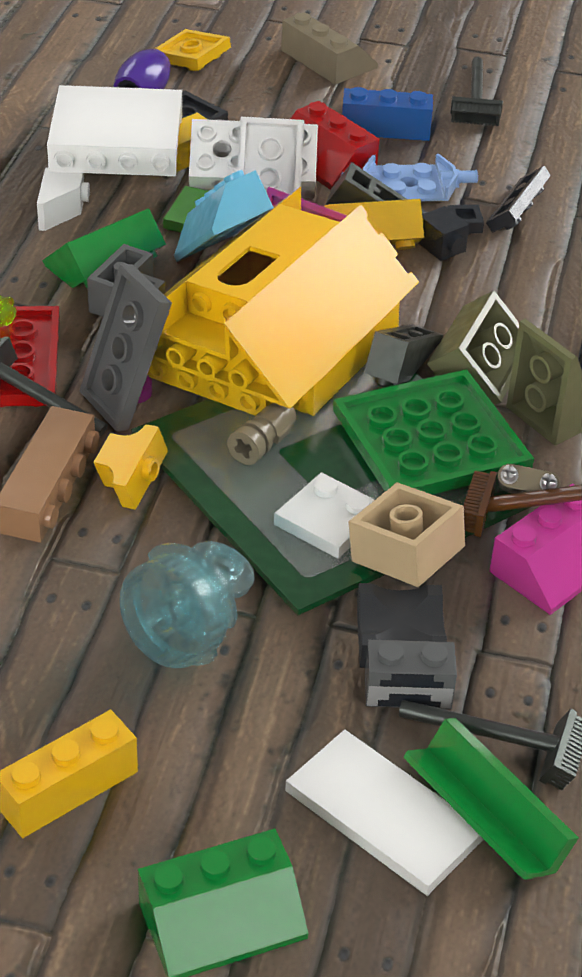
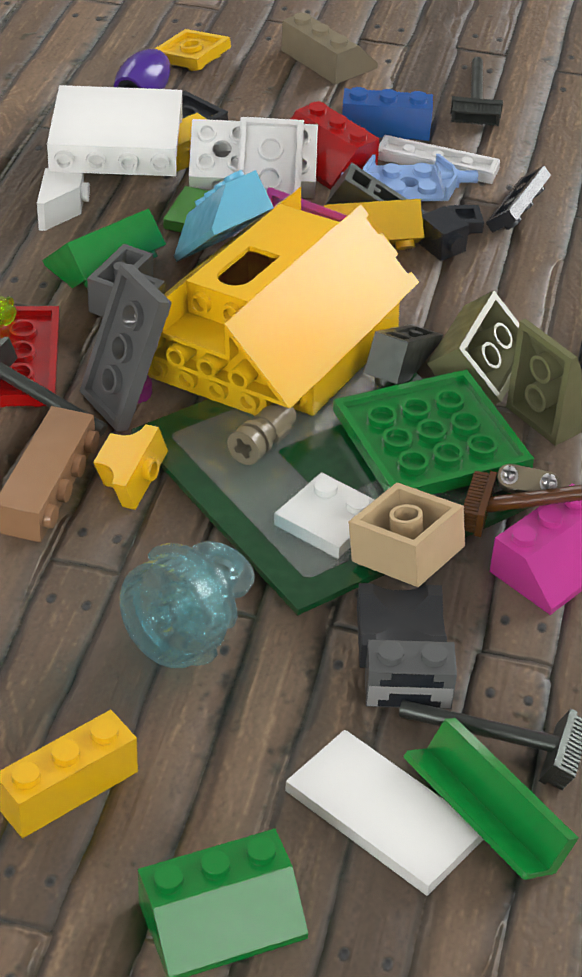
none -> white tile [378,135,500,184]

